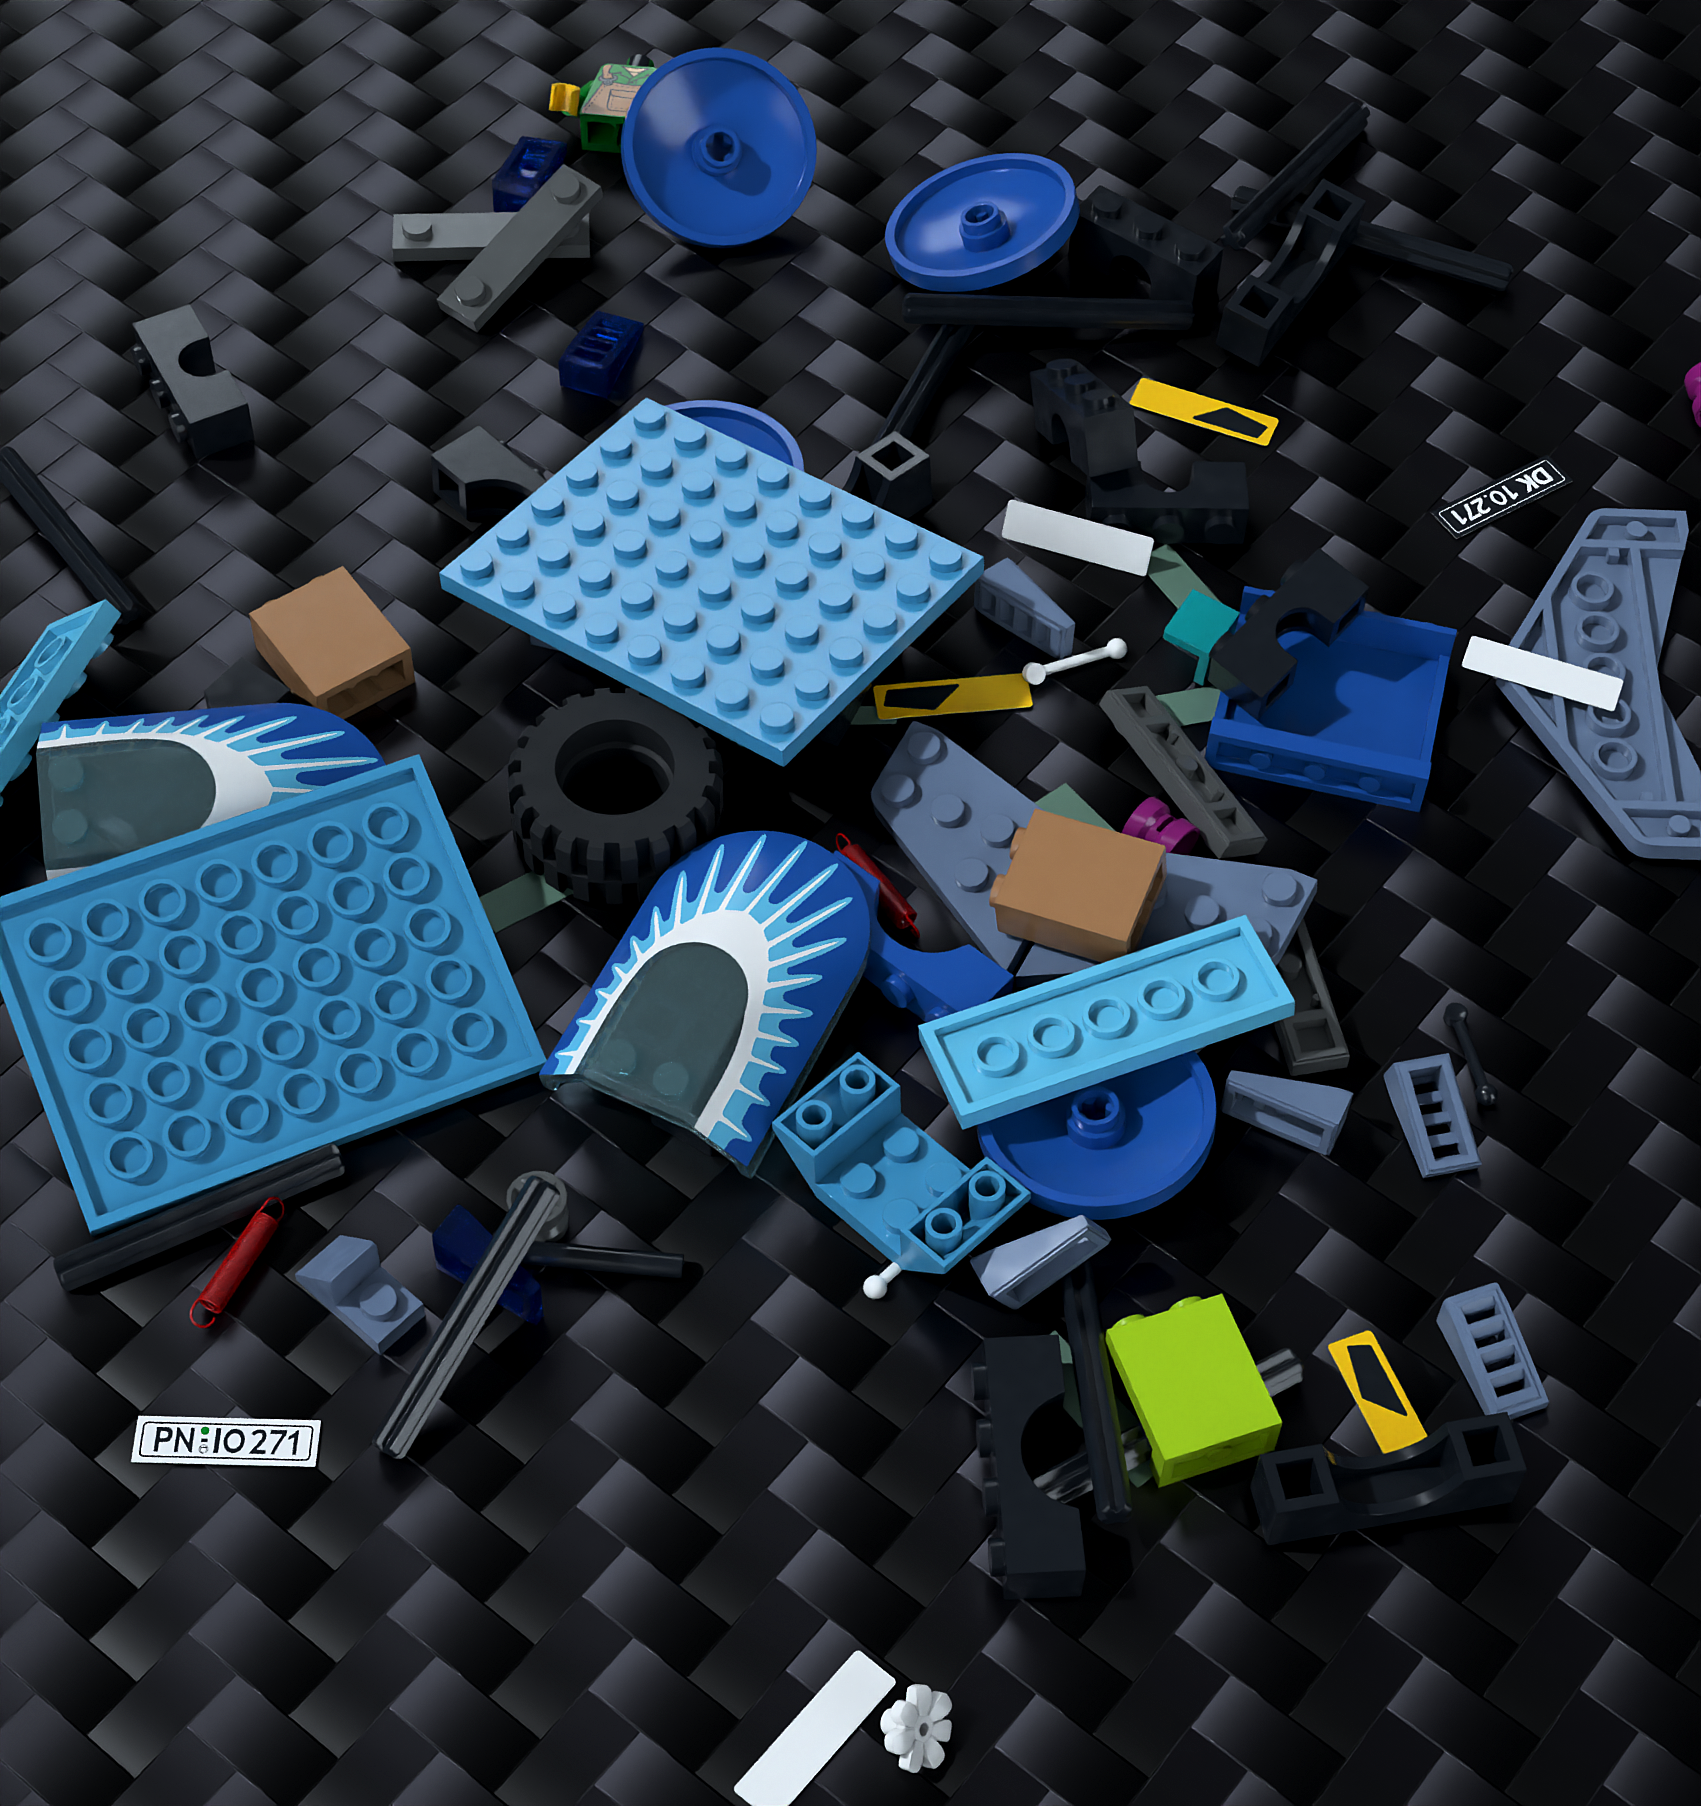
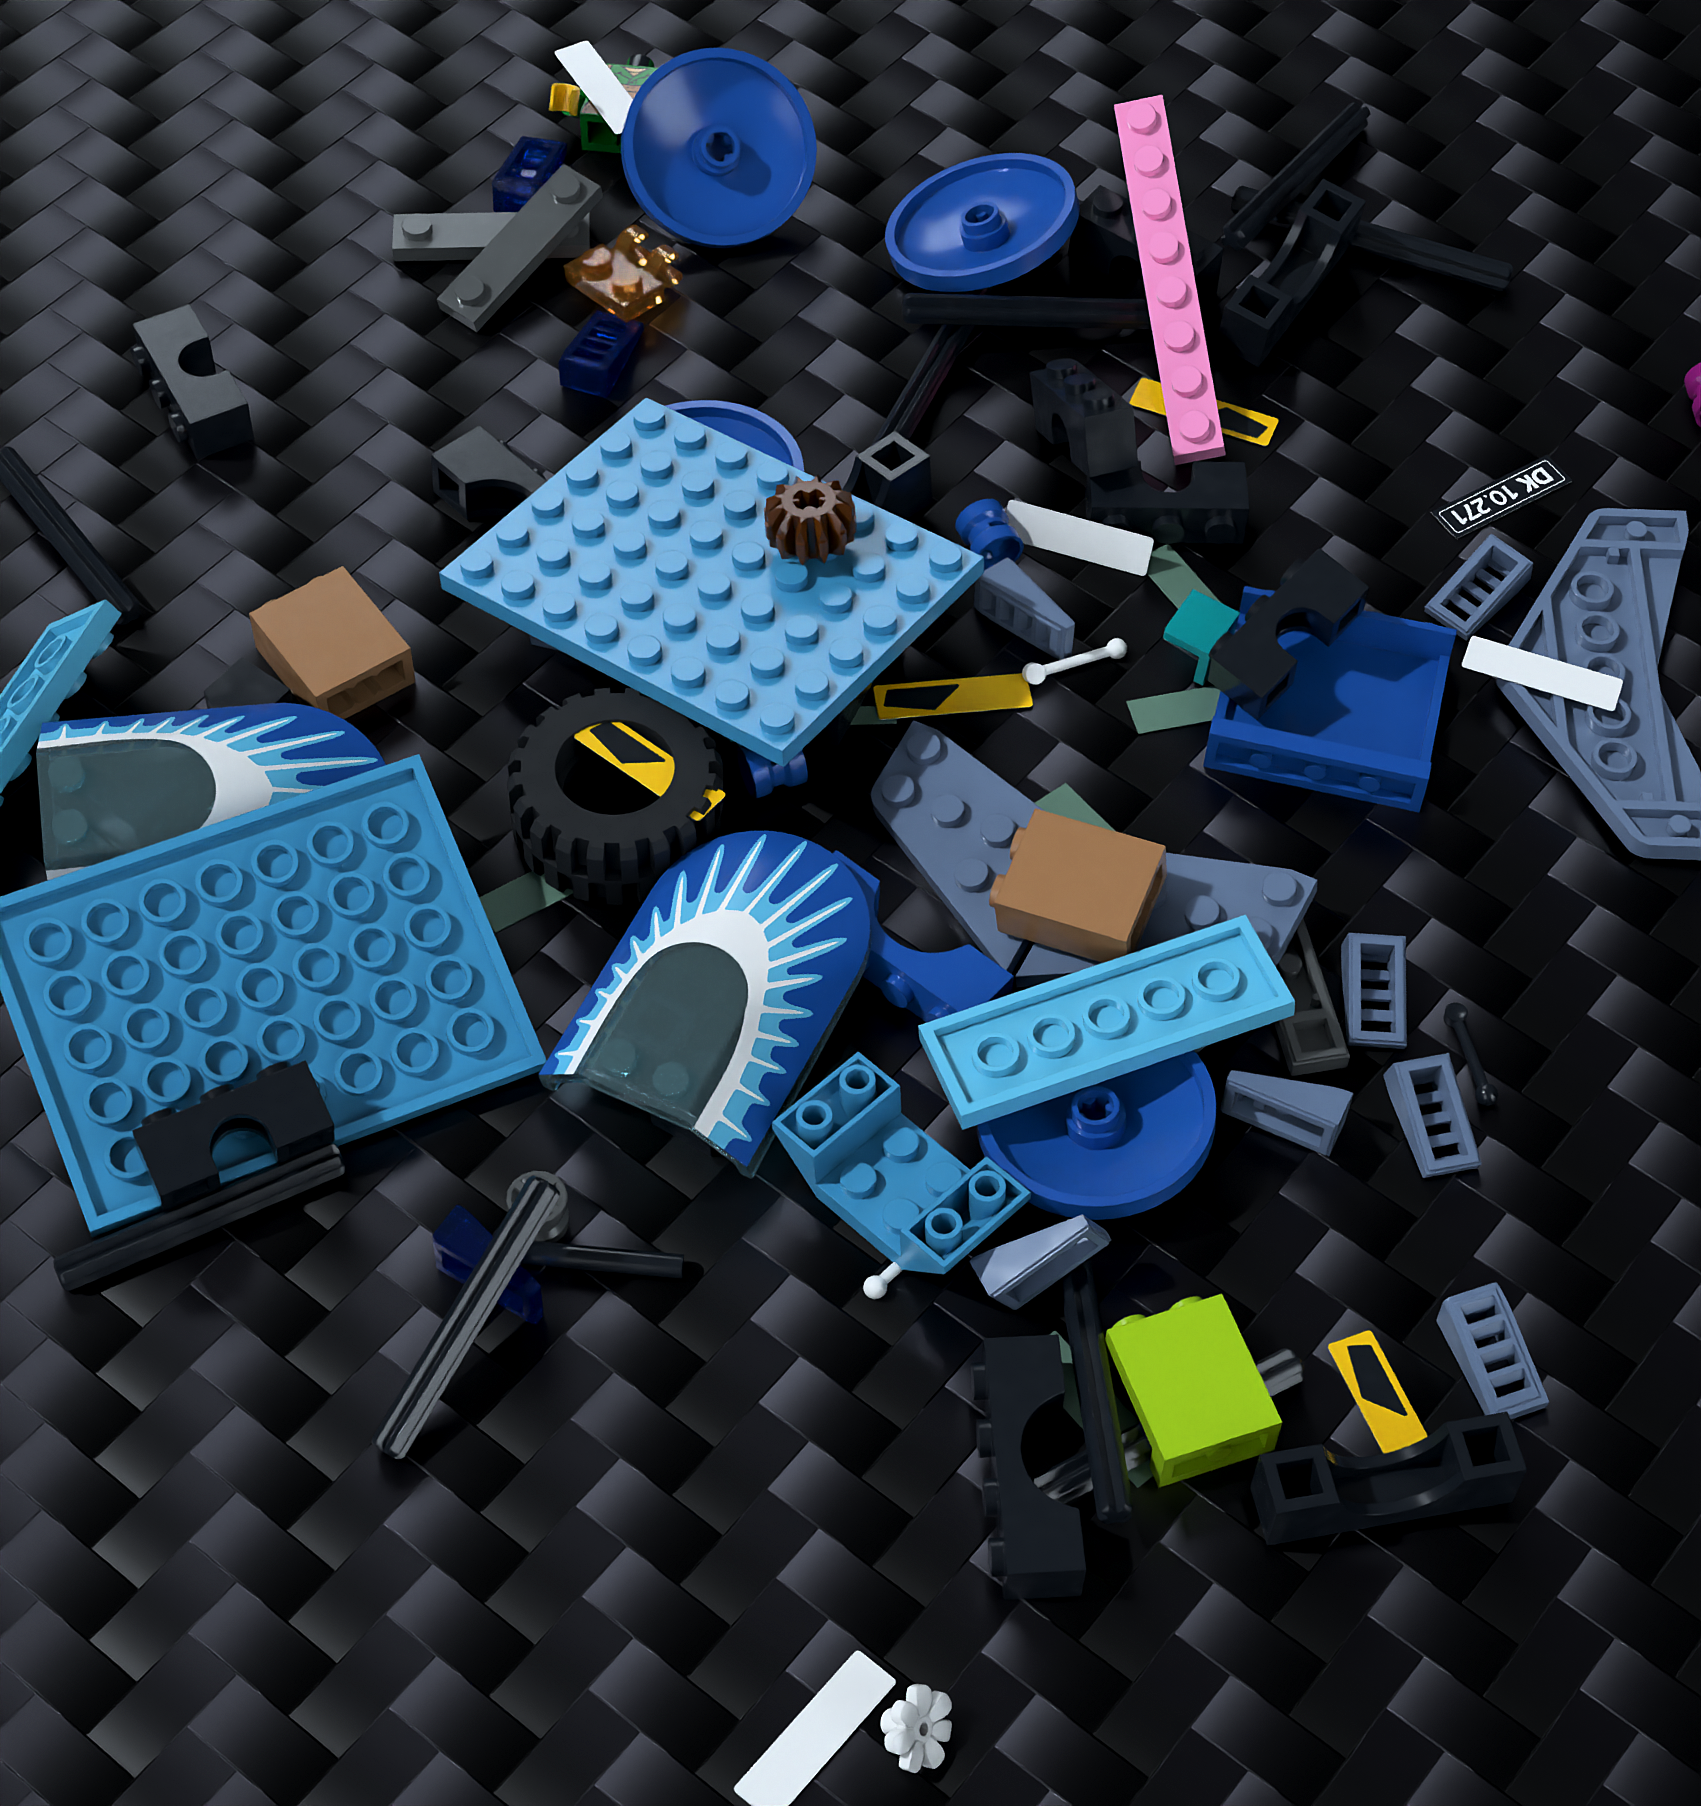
white sticker [131,1416,321,1467] -> none
red piece [190,1196,285,1328] -> none
sand blue slope [295,1235,425,1355] -> none
red piece [836,833,920,938] -> none
dark grey plate [1099,686,1268,860] -> none
magenta wheel [1122,797,1200,856] -> none
none -> black arch [132,1060,335,1212]
none -> white sticker [555,41,633,134]
none -> clear orange plate [563,225,683,323]
none -> yellow sticker [574,722,725,821]
none -> blue wheel [736,746,808,799]
none -> reddish brown gear [764,474,857,565]
none -> blue wheel [955,499,1024,571]
none -> bright pink plate [1114,95,1226,465]
none -> sand blue slope [1341,933,1407,1049]
none -> sand blue slope [1424,534,1533,641]

